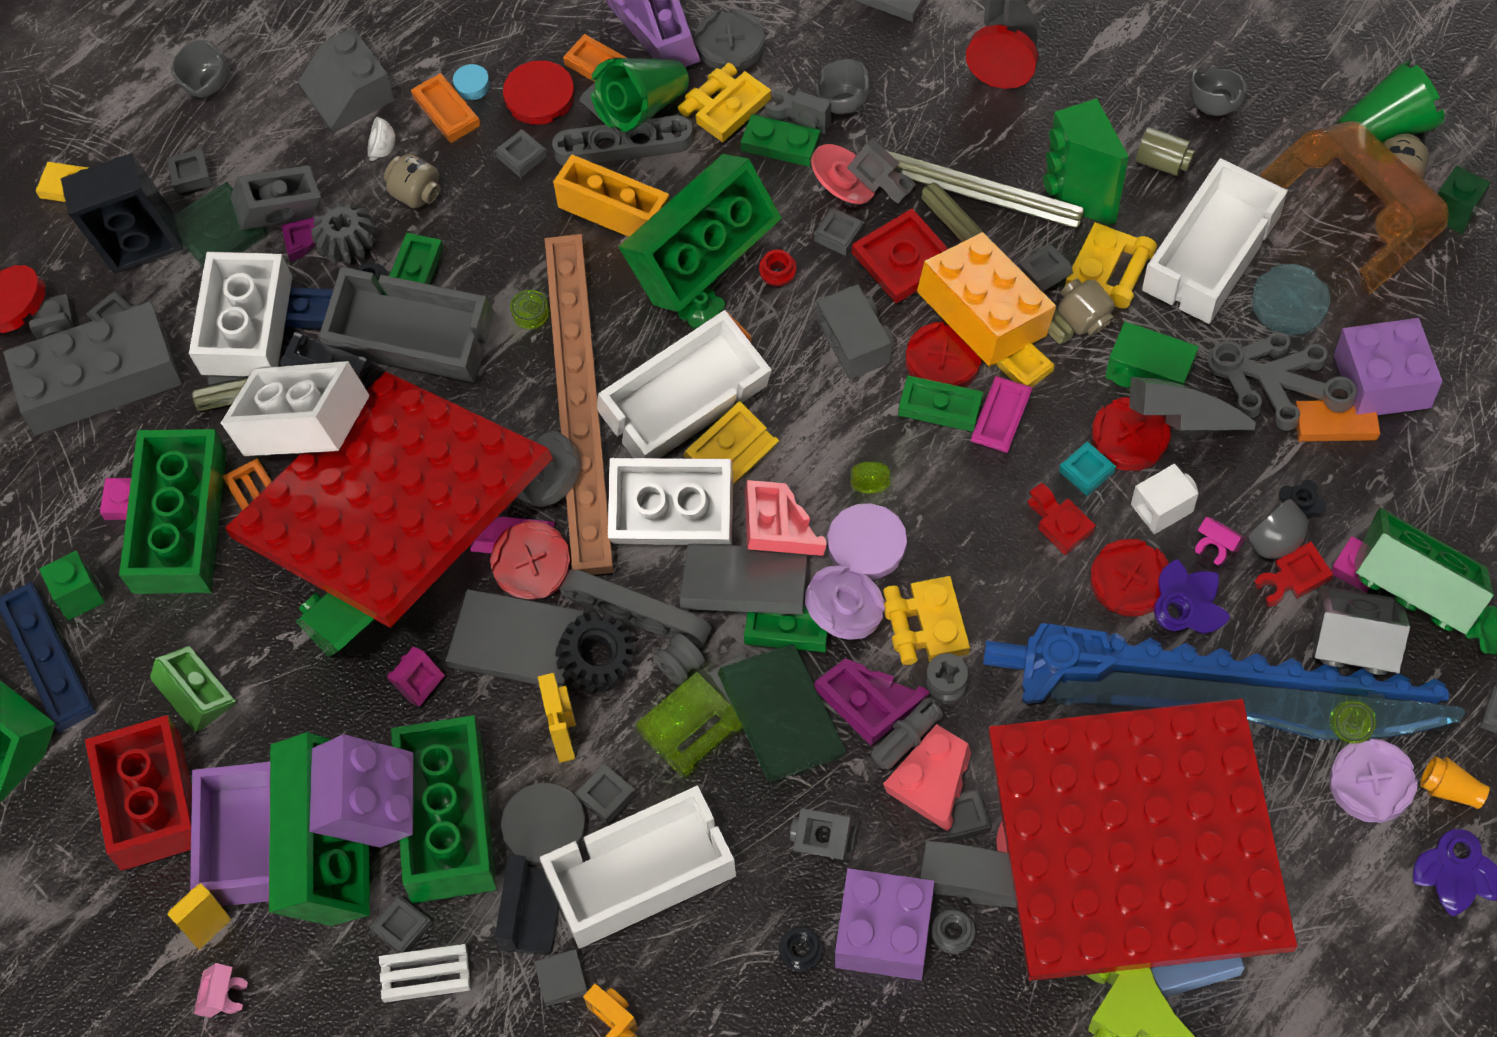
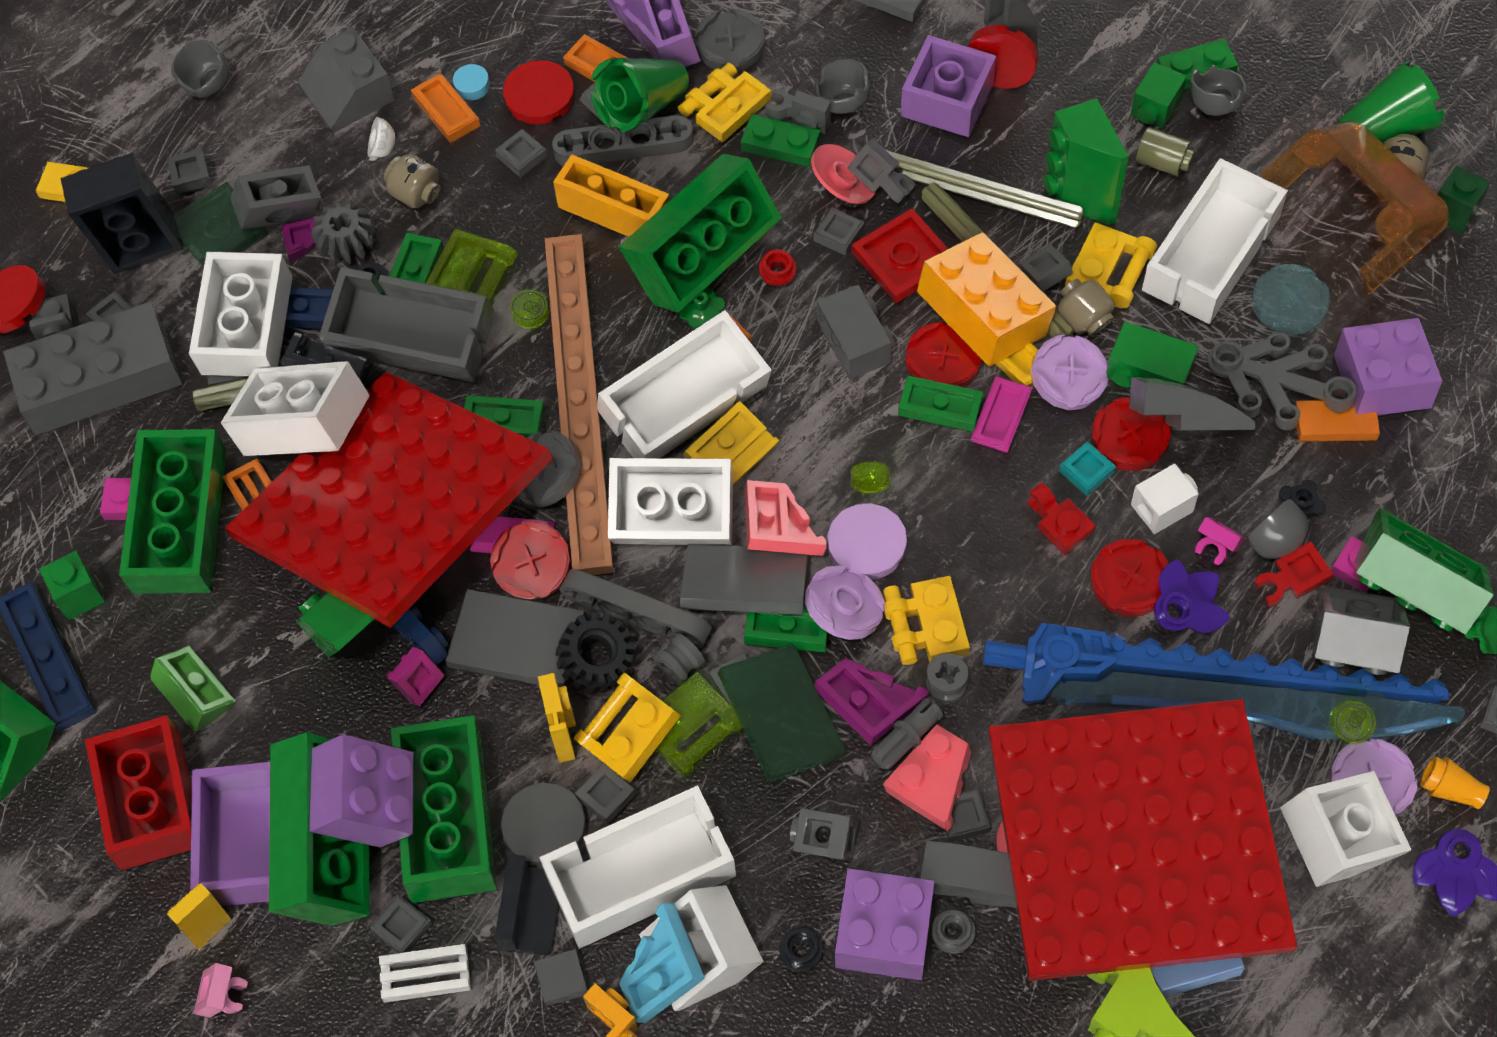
none -> dark blue plate [393,605,449,666]
none -> clear neon green plate [426,229,517,304]
none -> green plate [464,395,545,438]
none -> yellow plate [573,672,681,782]
none -> medium azure wing [619,903,705,1023]
none -> white slope [639,885,764,1011]
none -> medium lavender brick [901,35,996,137]
none -> lavender tile [1031,335,1108,410]
none -> green brick [1131,62,1187,129]
none -> green plate [1157,39,1239,89]
none -> white slope [1280,771,1411,887]

